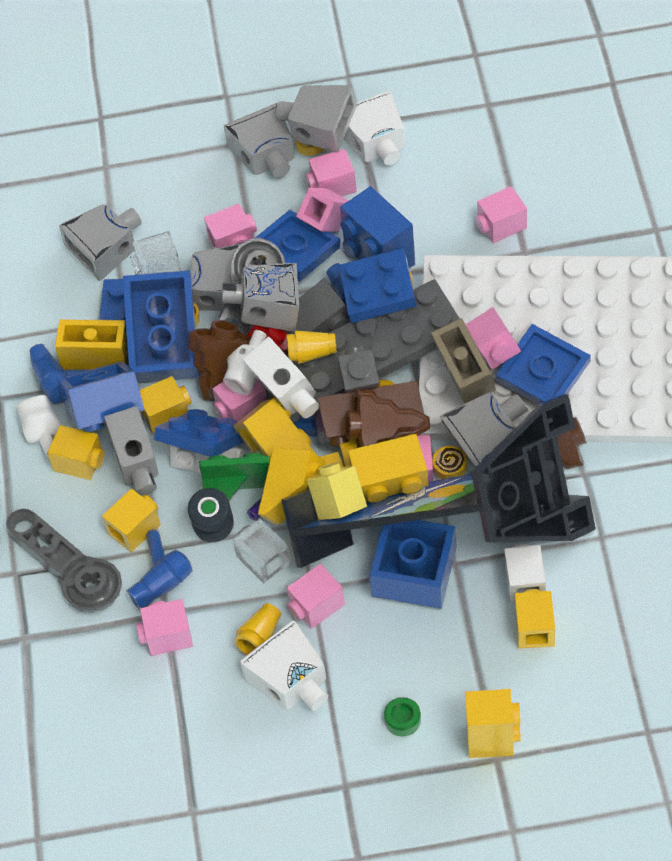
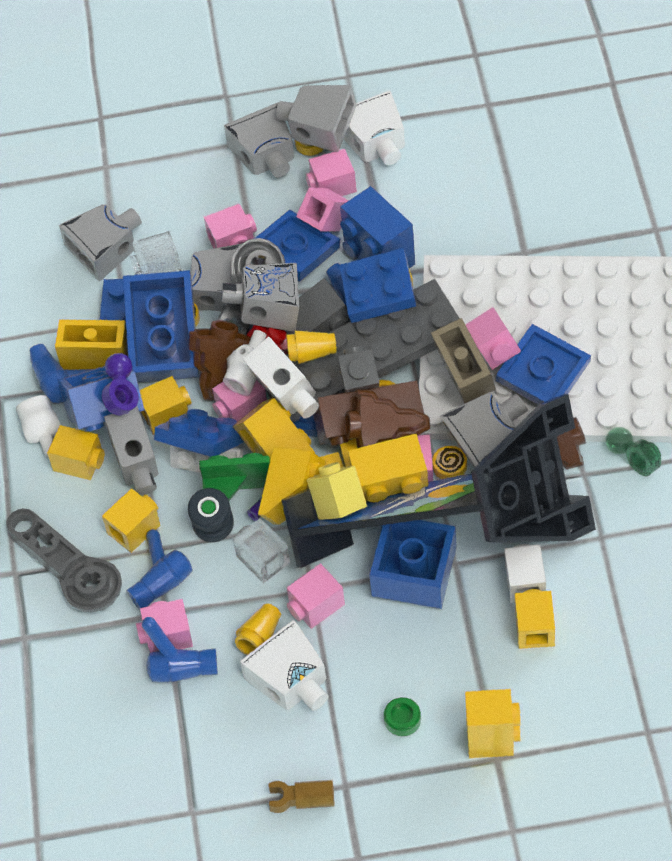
bright pink brick [475,186,527,243] -> none
none -> dark purple plate [102,353,139,416]
none -> blue piece [142,617,218,683]
none -> pearl gold bar [268,780,335,813]
none -> clear green plate [606,427,661,476]

